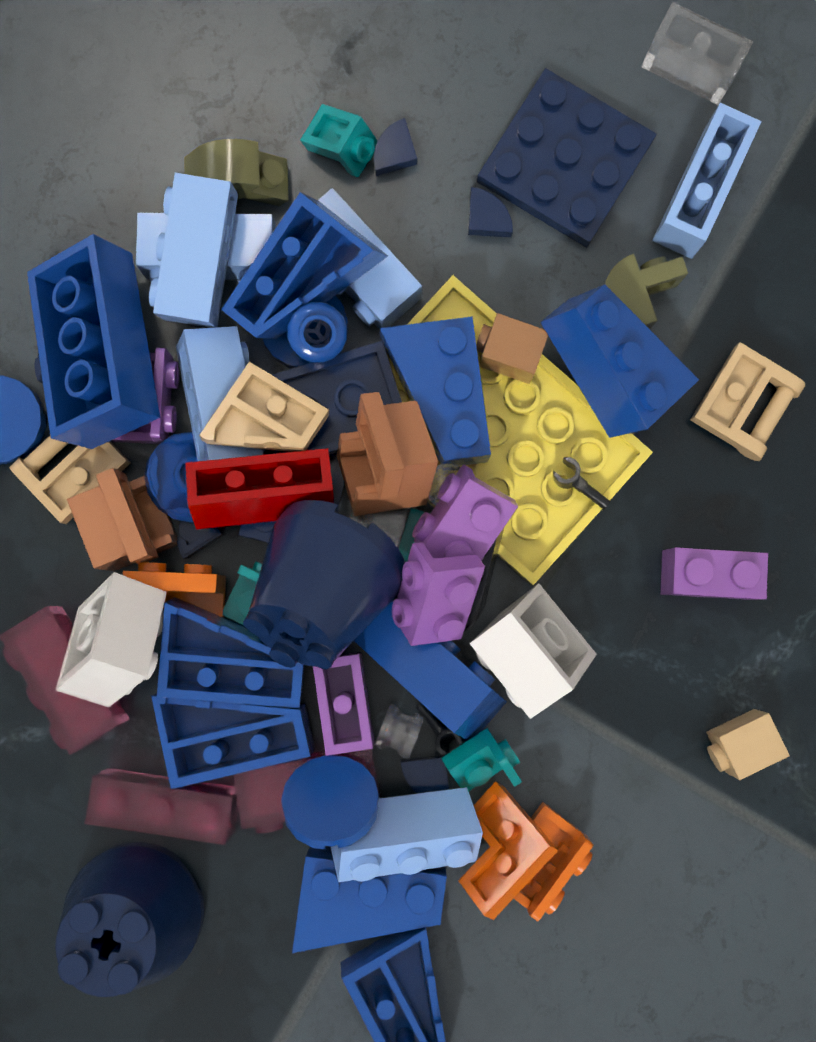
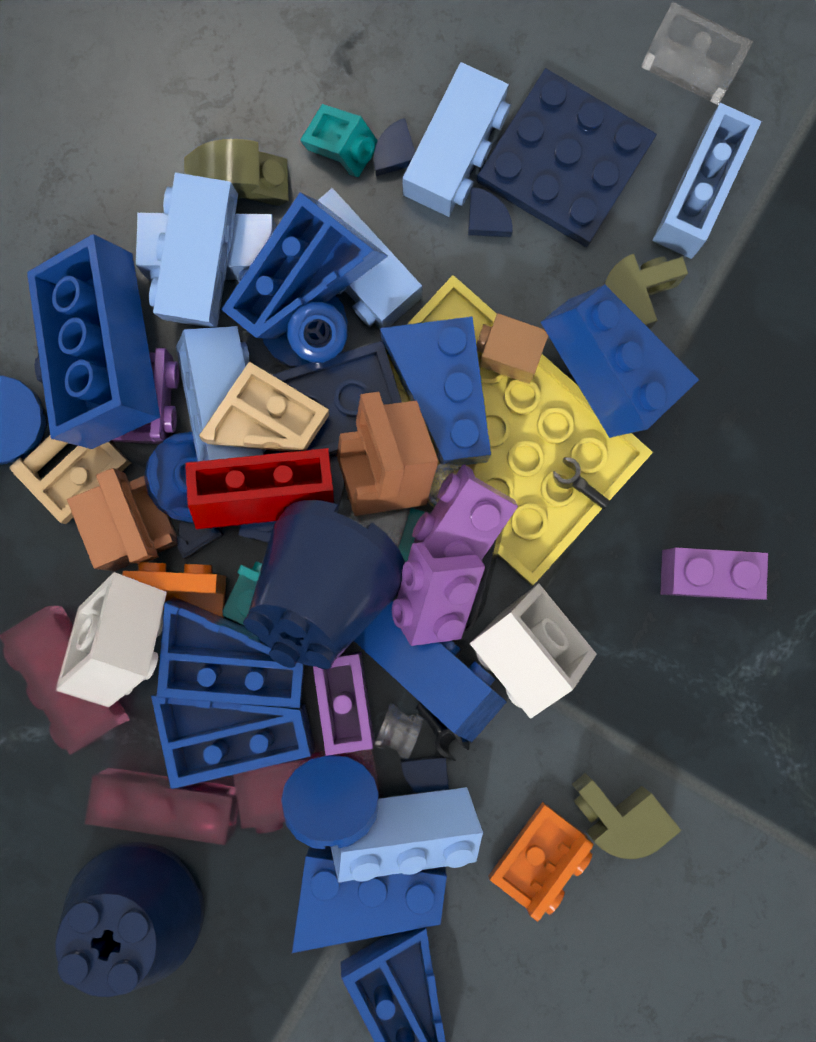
teal bracket [441,728,522,792] -> none
orange plate [458,781,558,920] -> none
tan plate [690,342,805,461] -> none
tan brick [706,709,790,780] -> none
none -> light blue brick [403,62,511,217]
none -> olive brick [572,773,682,859]

